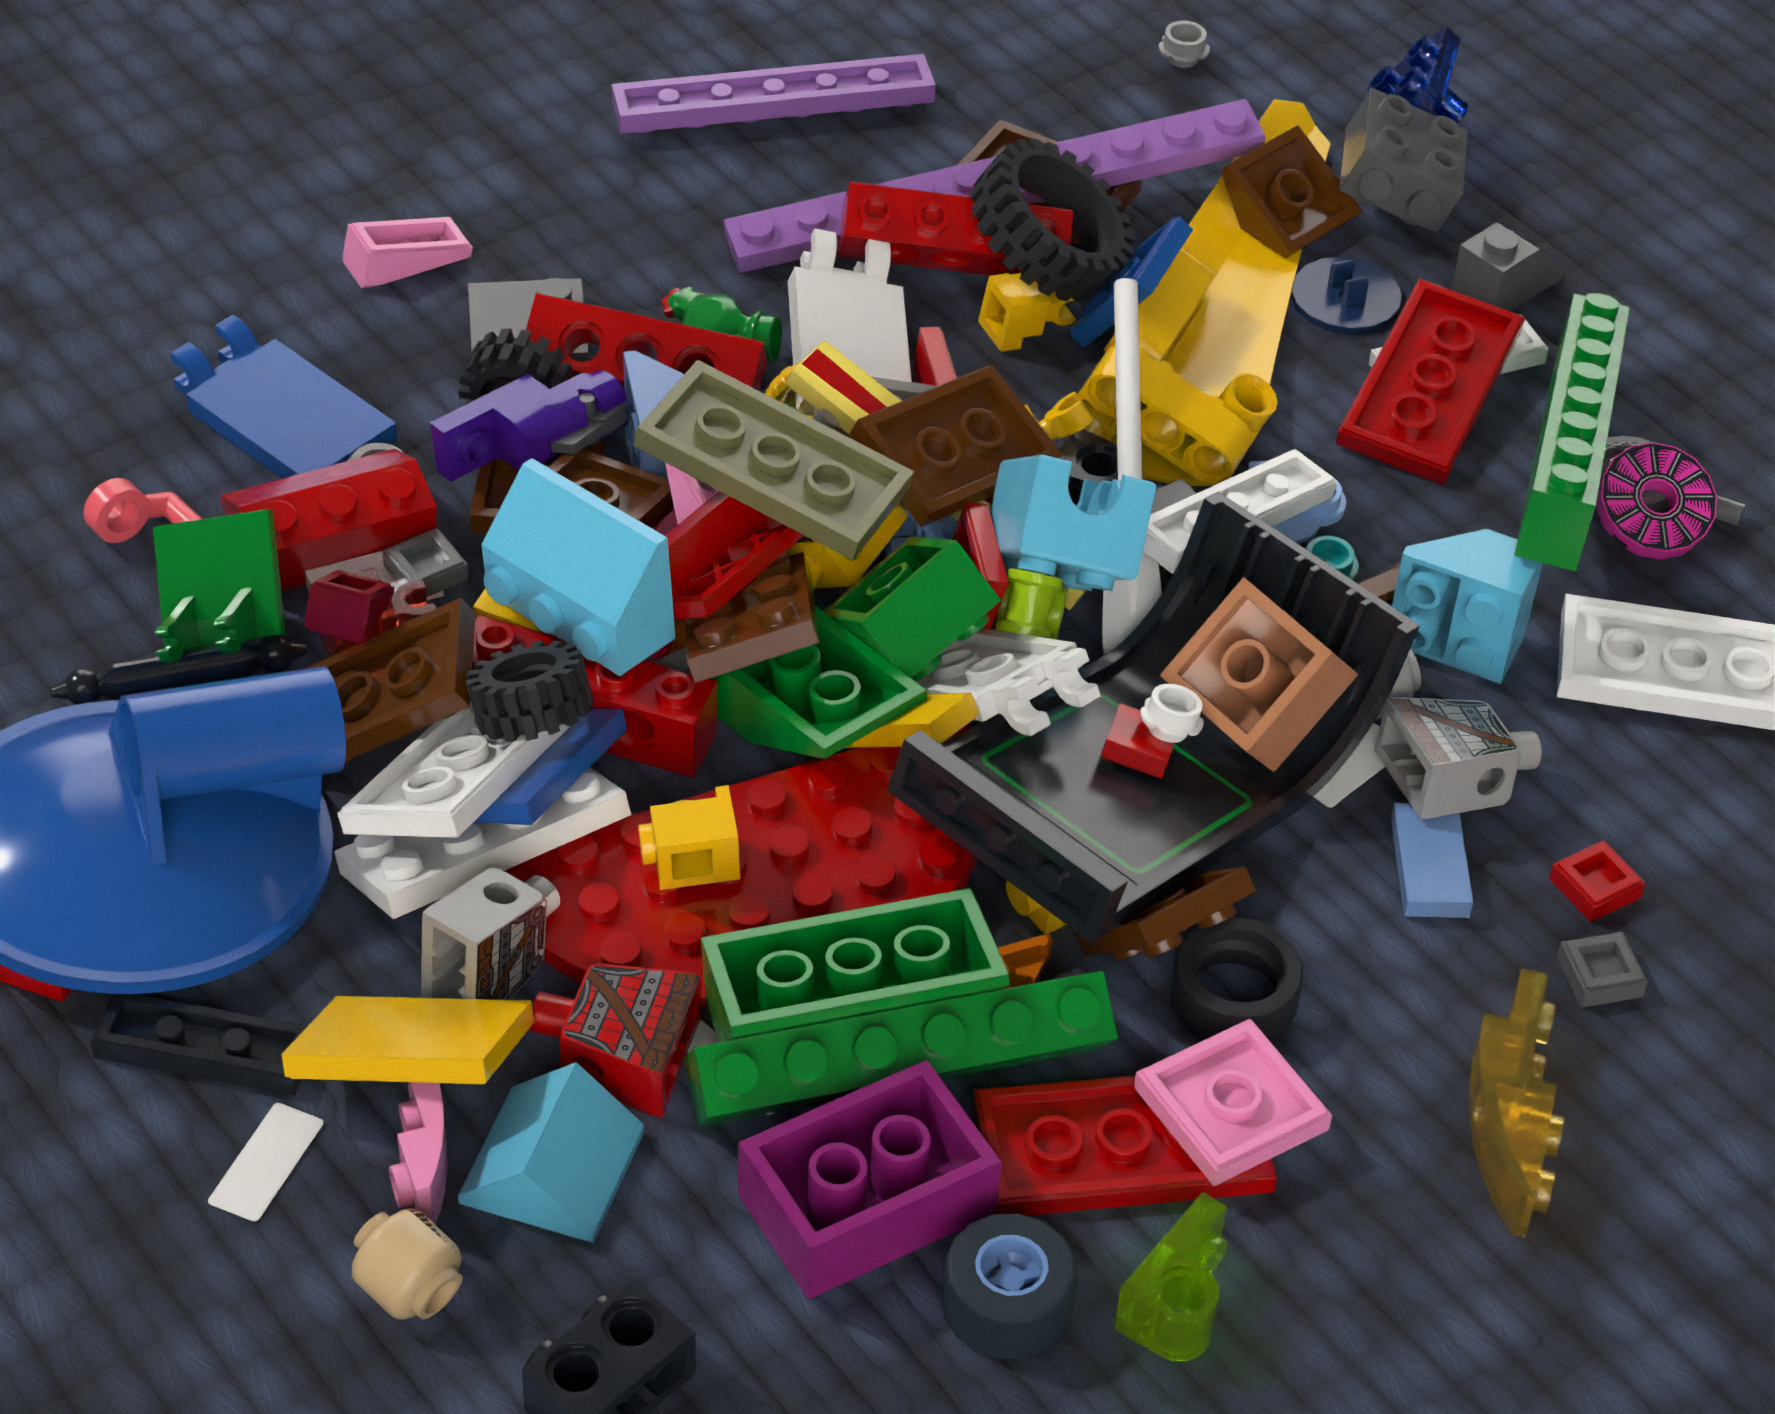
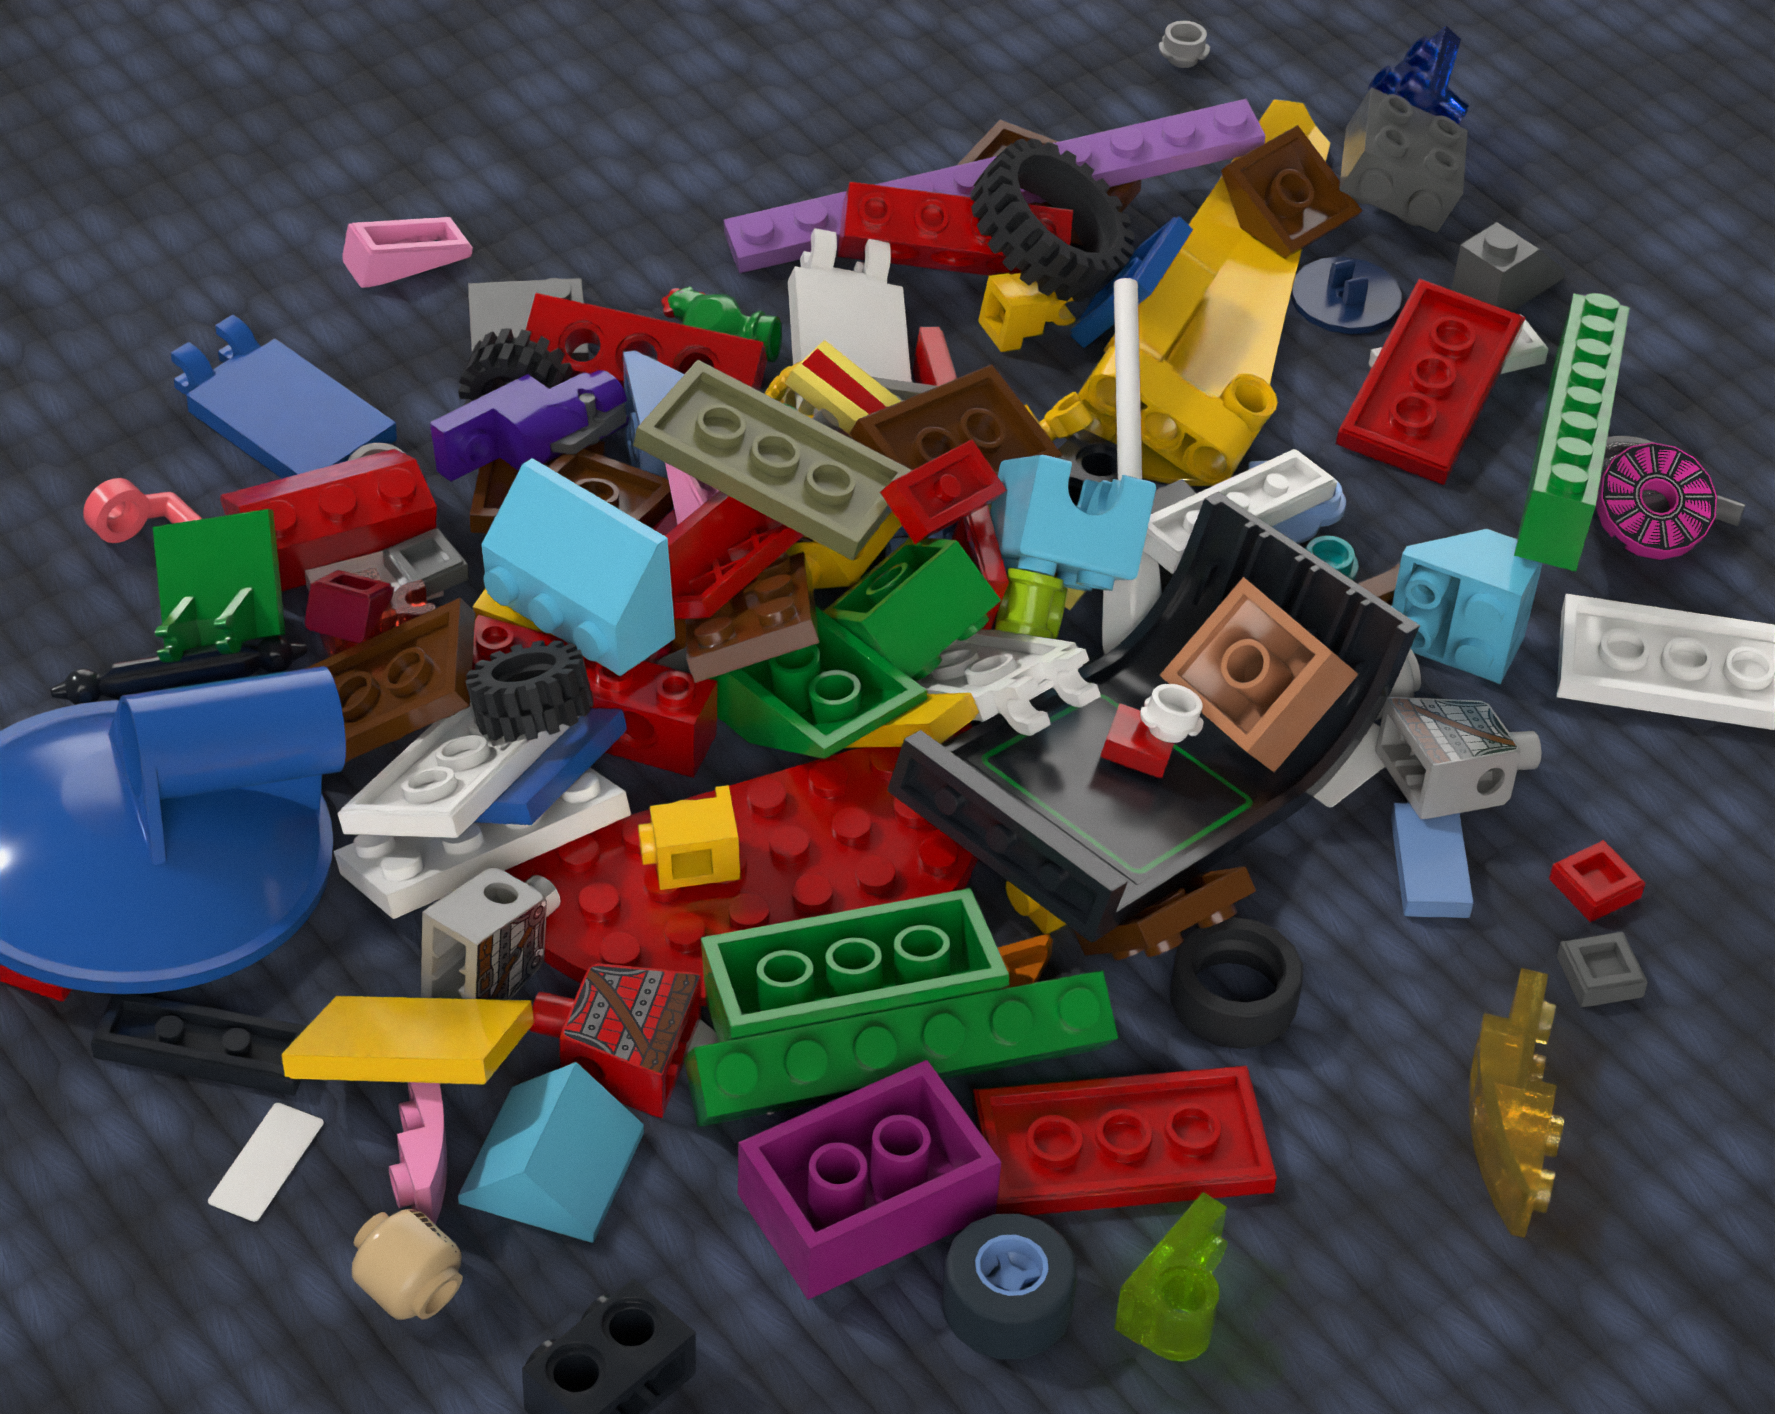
medium lavender plate [611,54,936,134] -> none
bright pink tile [1134,1019,1332,1186] -> none
none -> red plate [880,439,1007,544]

